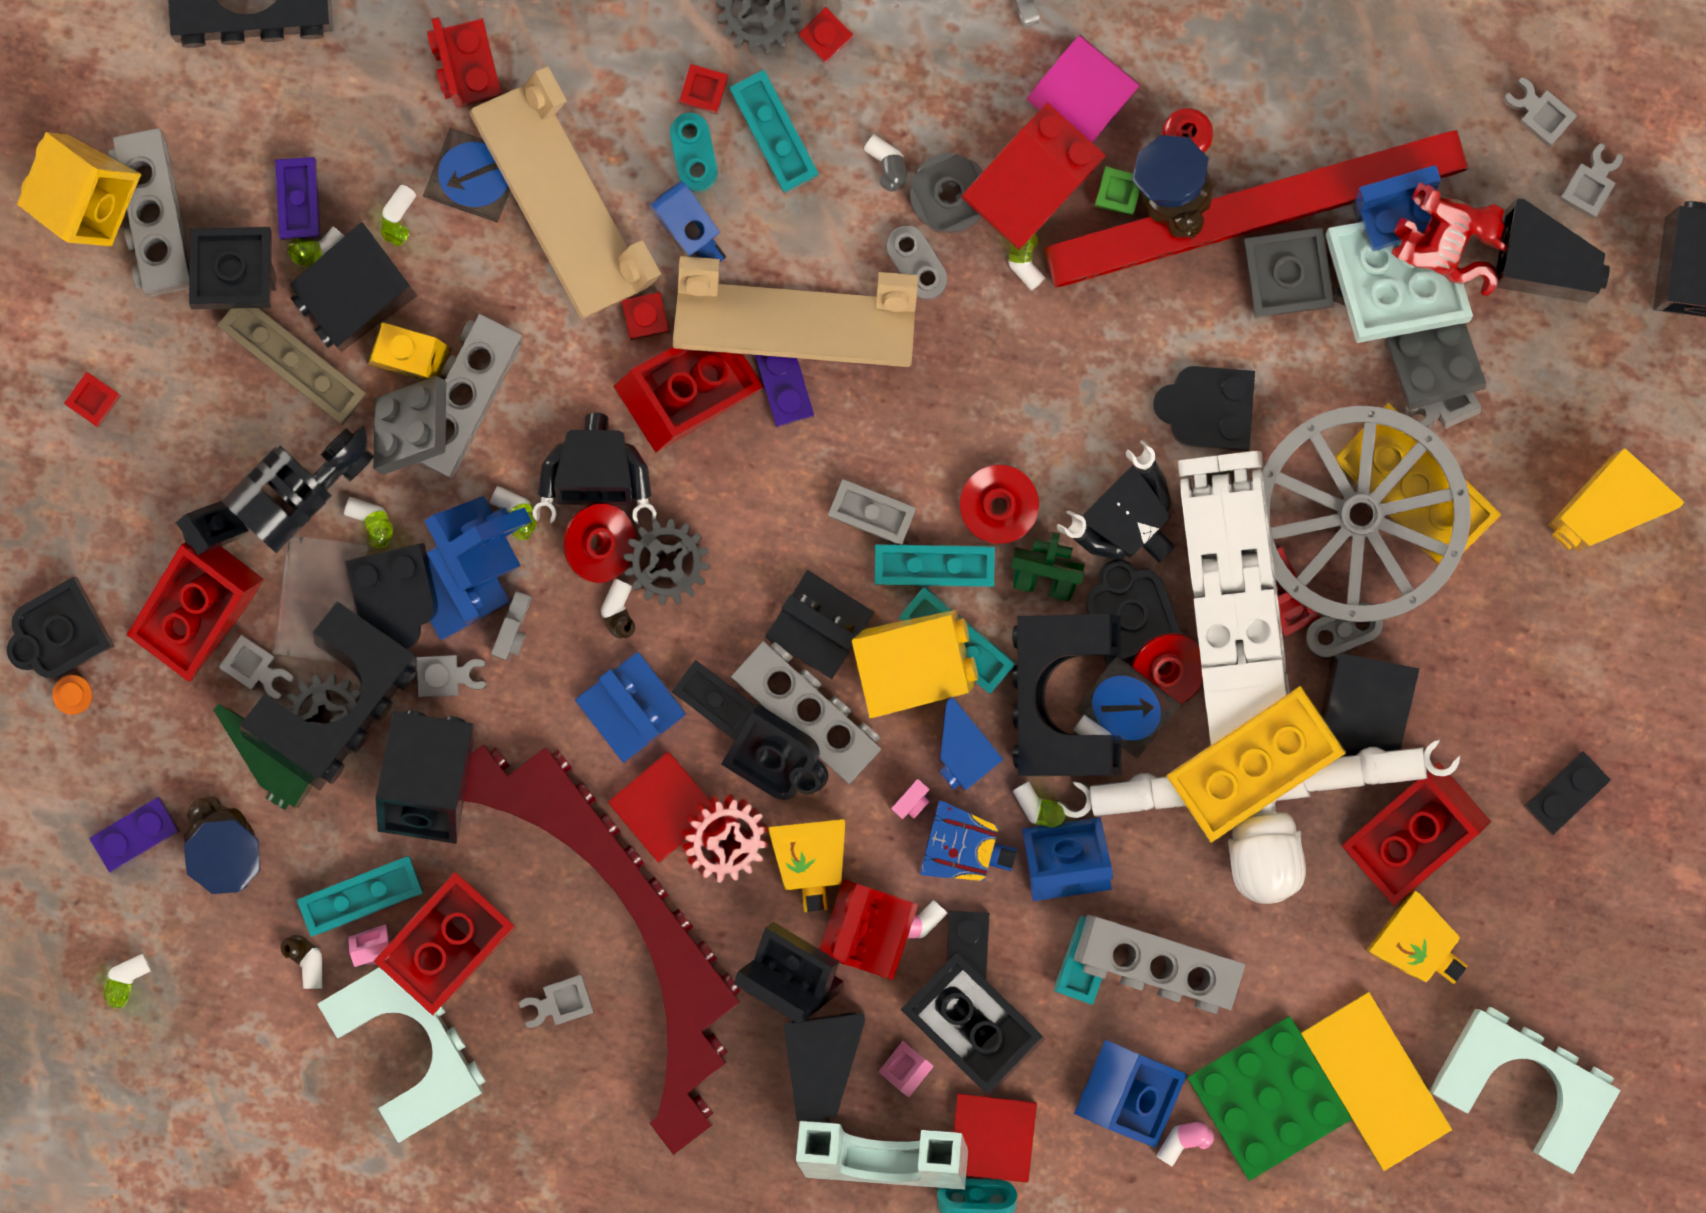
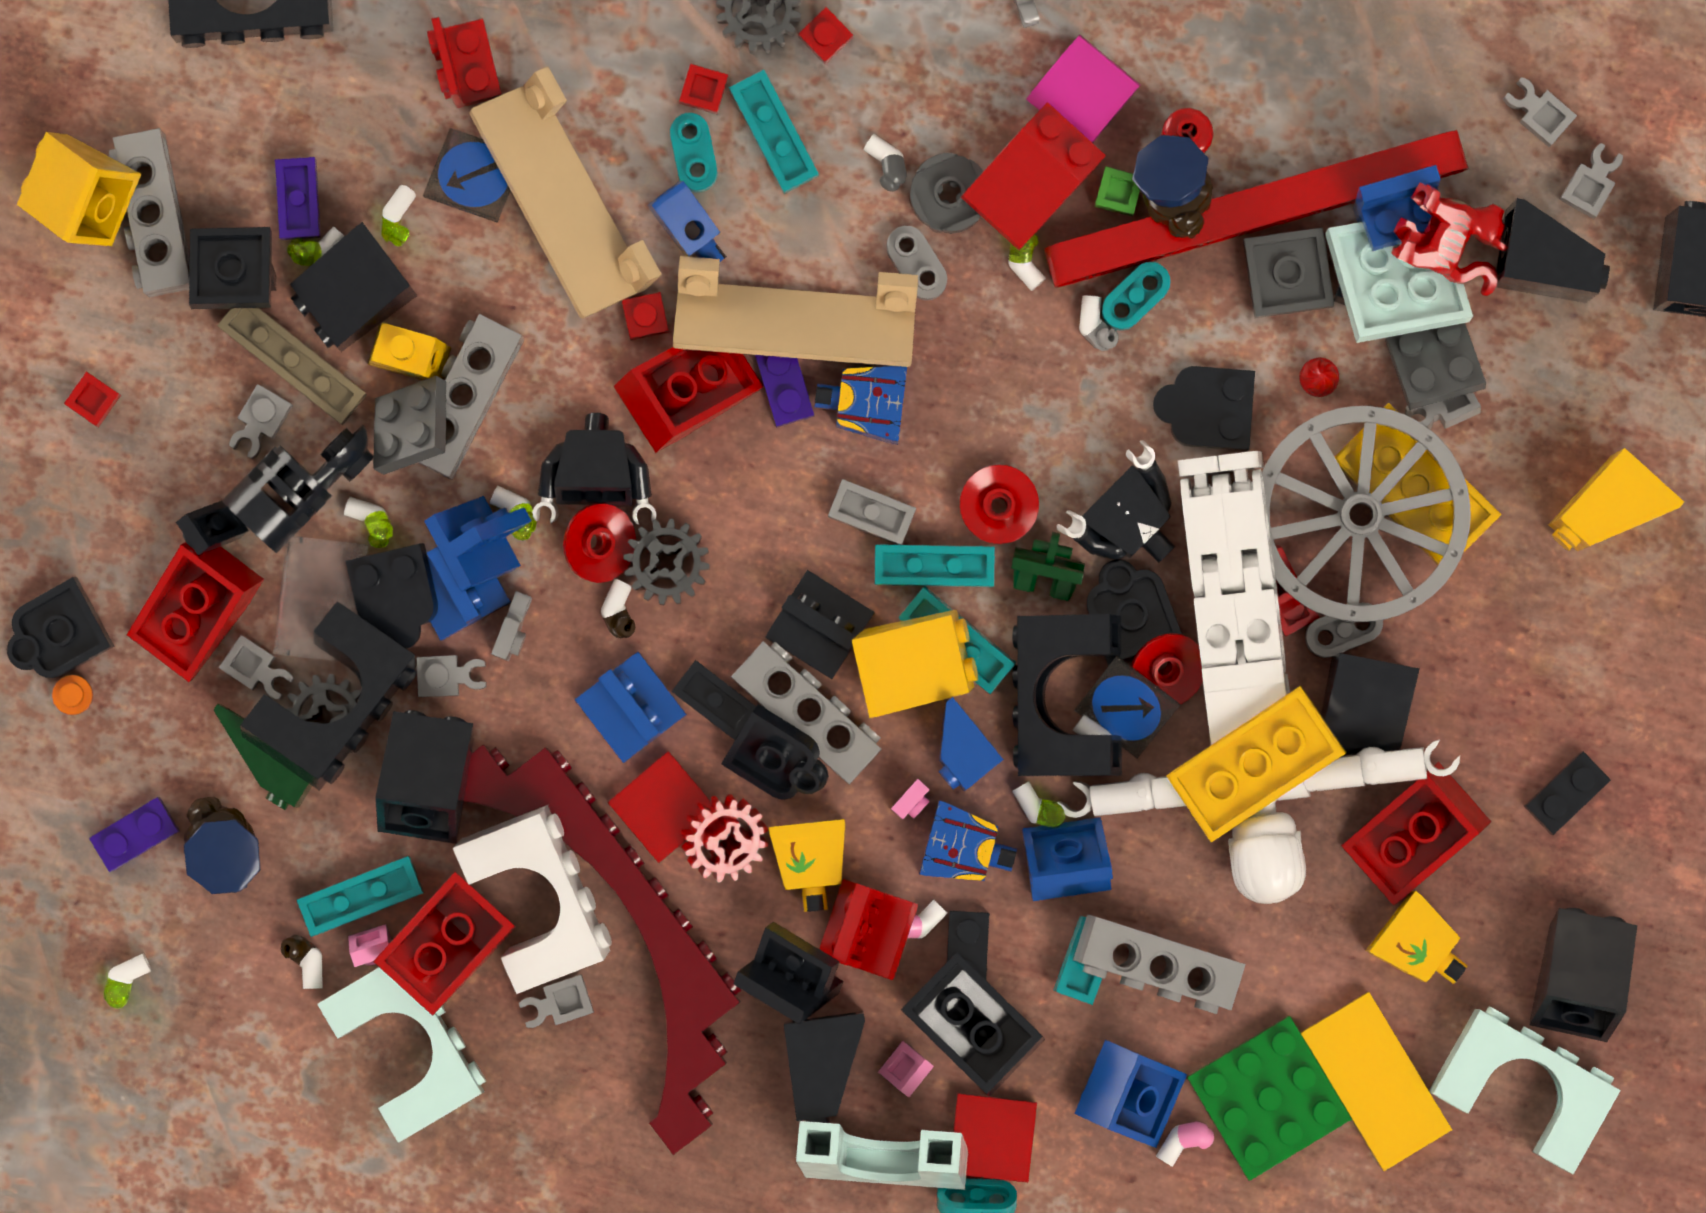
none -> light grey plate [229,384,293,460]
none -> white arch [453,805,612,994]
none -> blue torso [815,366,907,445]
none -> arm [1079,295,1119,351]
none -> teal plate [1102,262,1171,331]
none -> red plate [1299,357,1339,397]
none -> black slope [1529,908,1637,1042]

